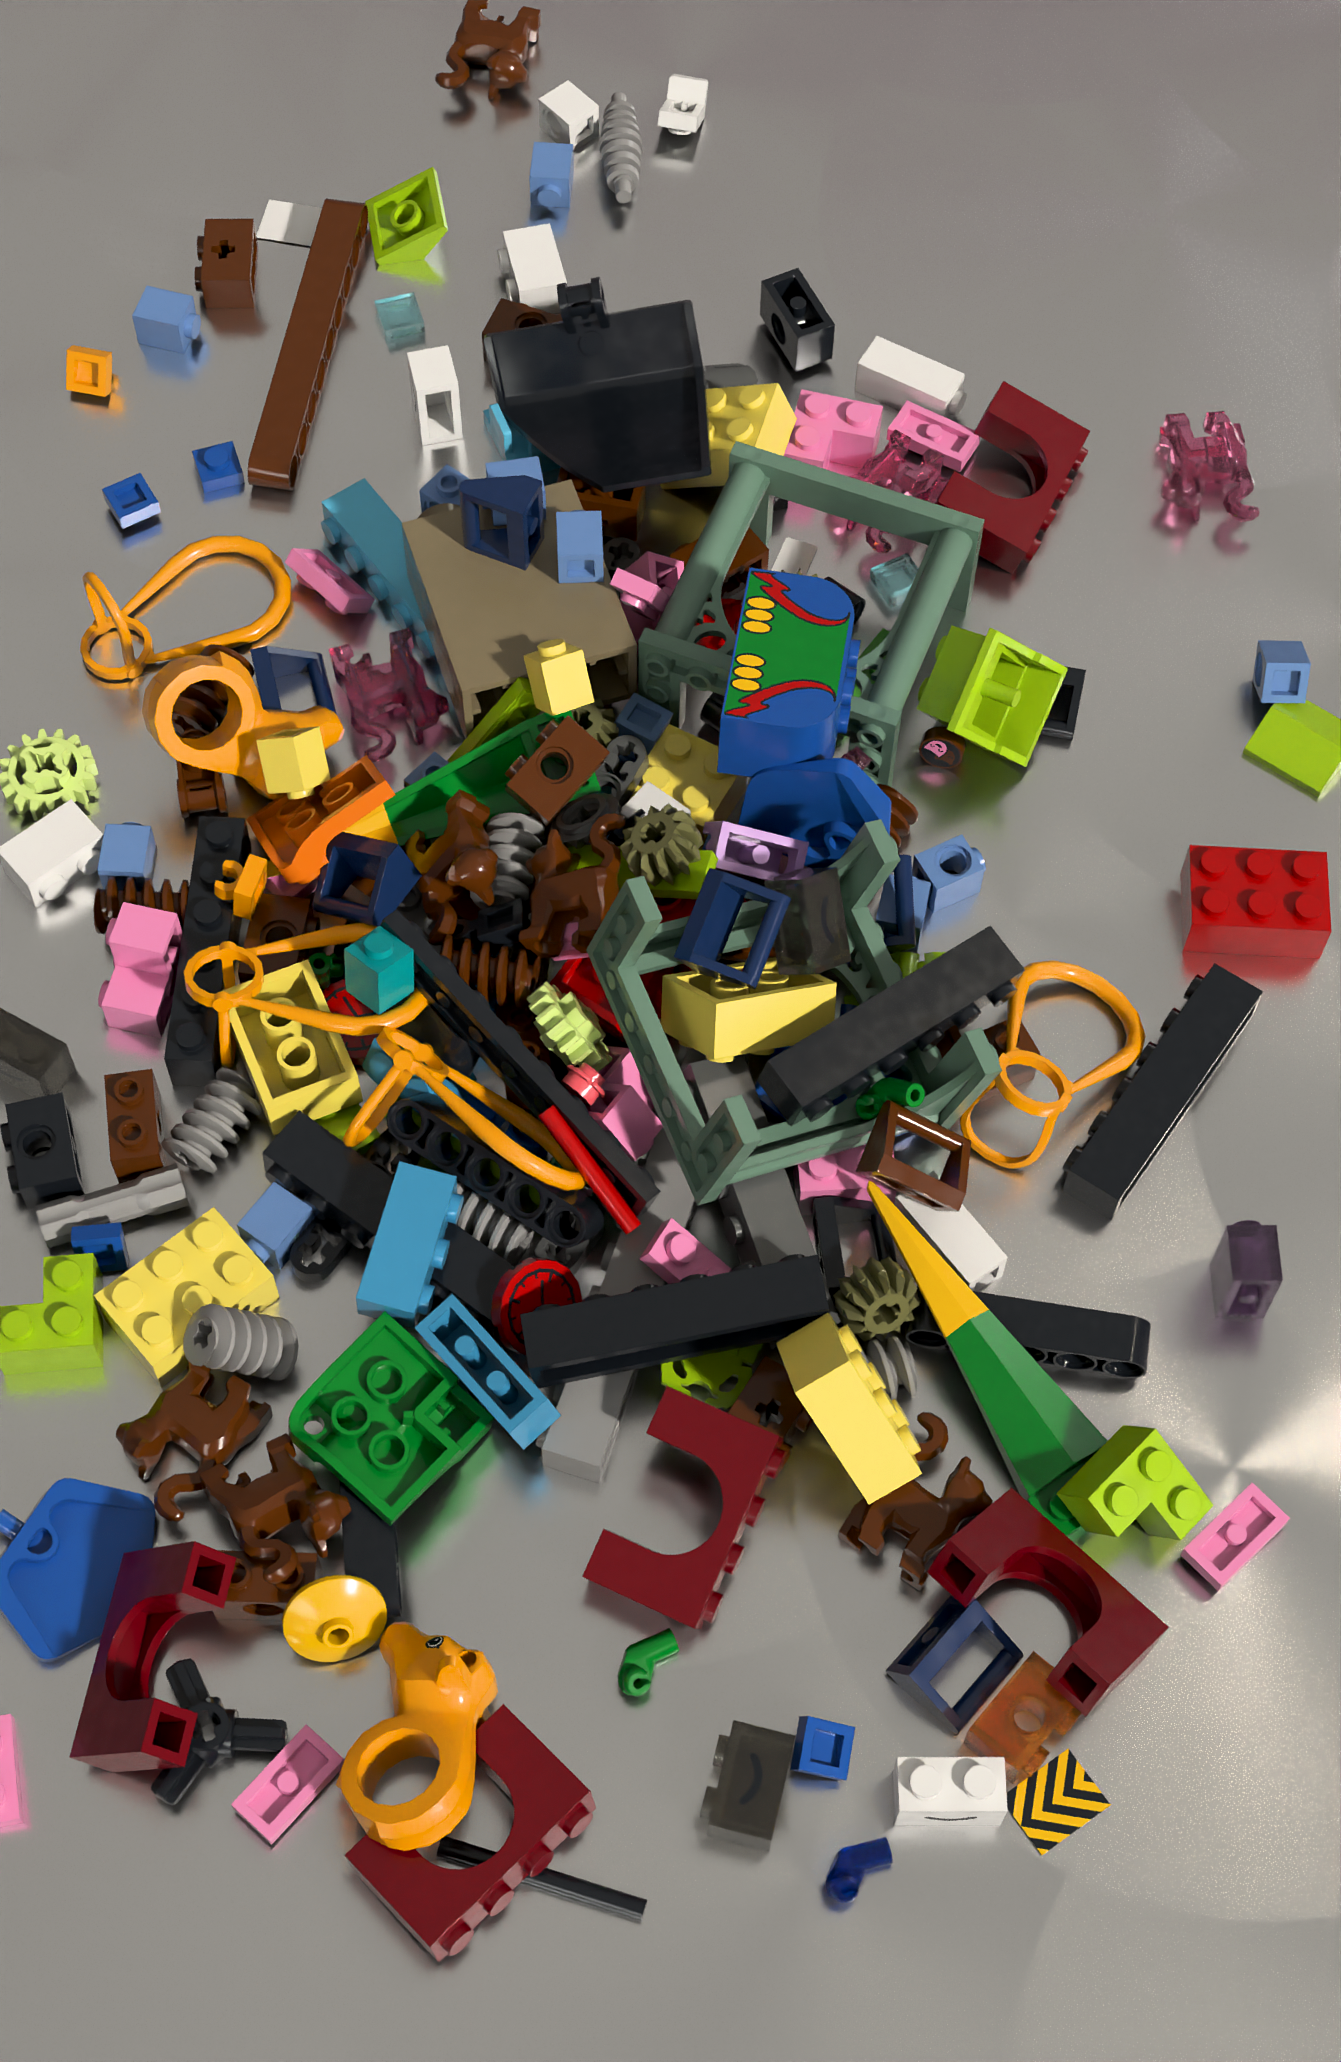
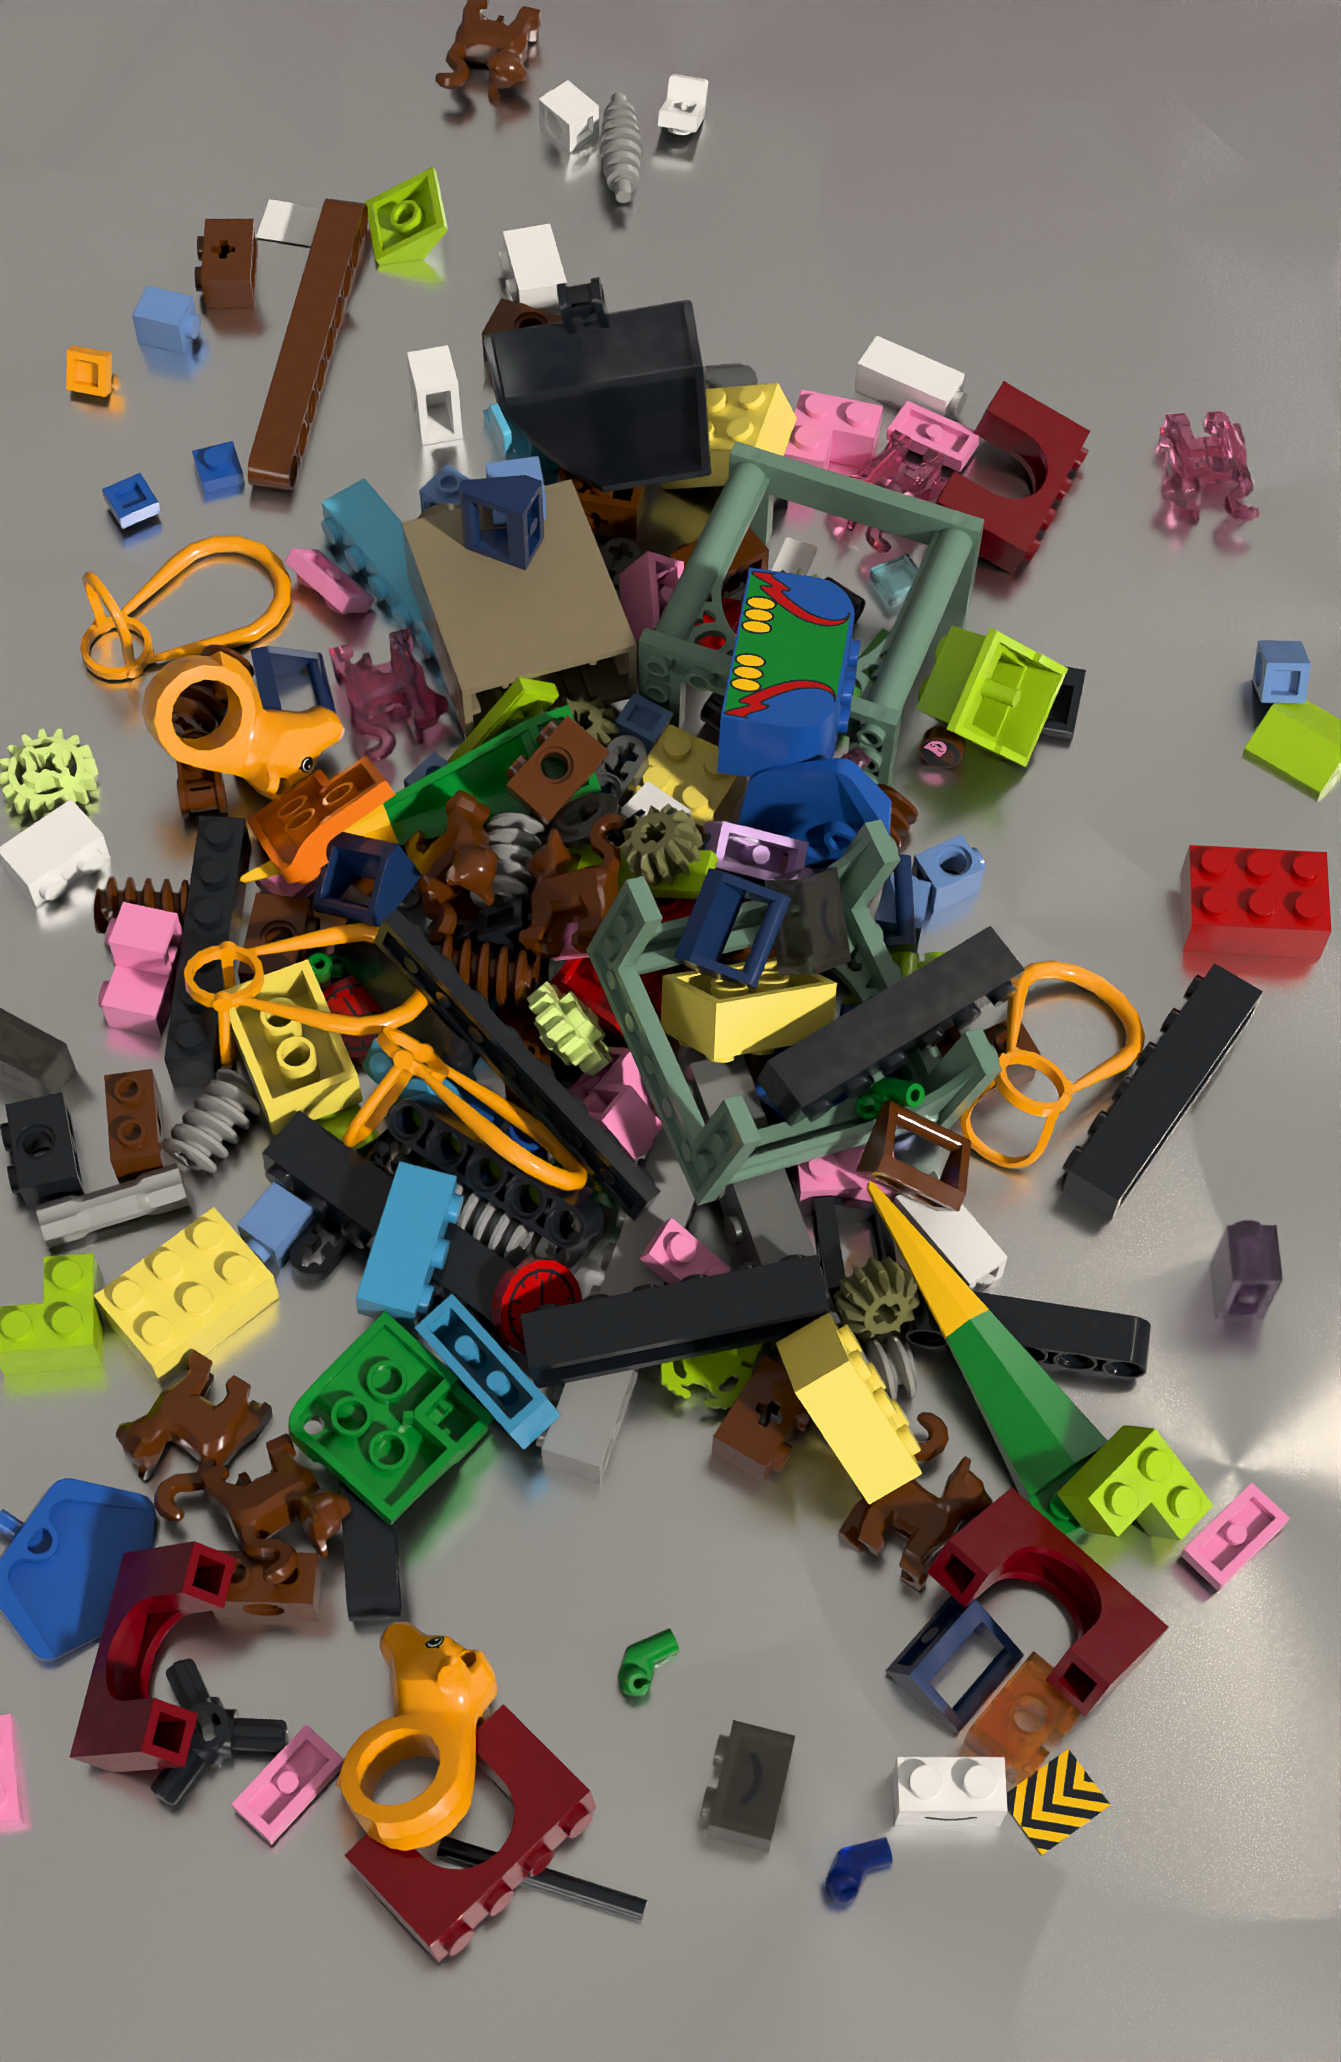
blue plate [71,1222,129,1272] -> none
medium blue brick [97,822,158,891] -> none
light grey piece [183,1304,299,1381] -> none
light orange tile [214,854,267,920] -> none
light yellow brick [256,726,331,799] -> none
yellow dish [282,1575,387,1662] -> none
teal brick [344,926,414,1015] -> none
clear light blue tile [375,292,425,340] -> none
light yellow brick [523,639,594,716] -> none
medium blue brick [529,142,574,208] -> none
red bar [538,1105,641,1235] -> none
medium blue brick [556,510,604,583] -> none
coral plate [561,1062,605,1107] -> none
dark red arch [582,1386,787,1629] -> none
bright pink plate [610,567,670,622] -> none
black brick [760,268,835,371] -> none
blue plate [790,1716,855,1781] -> none

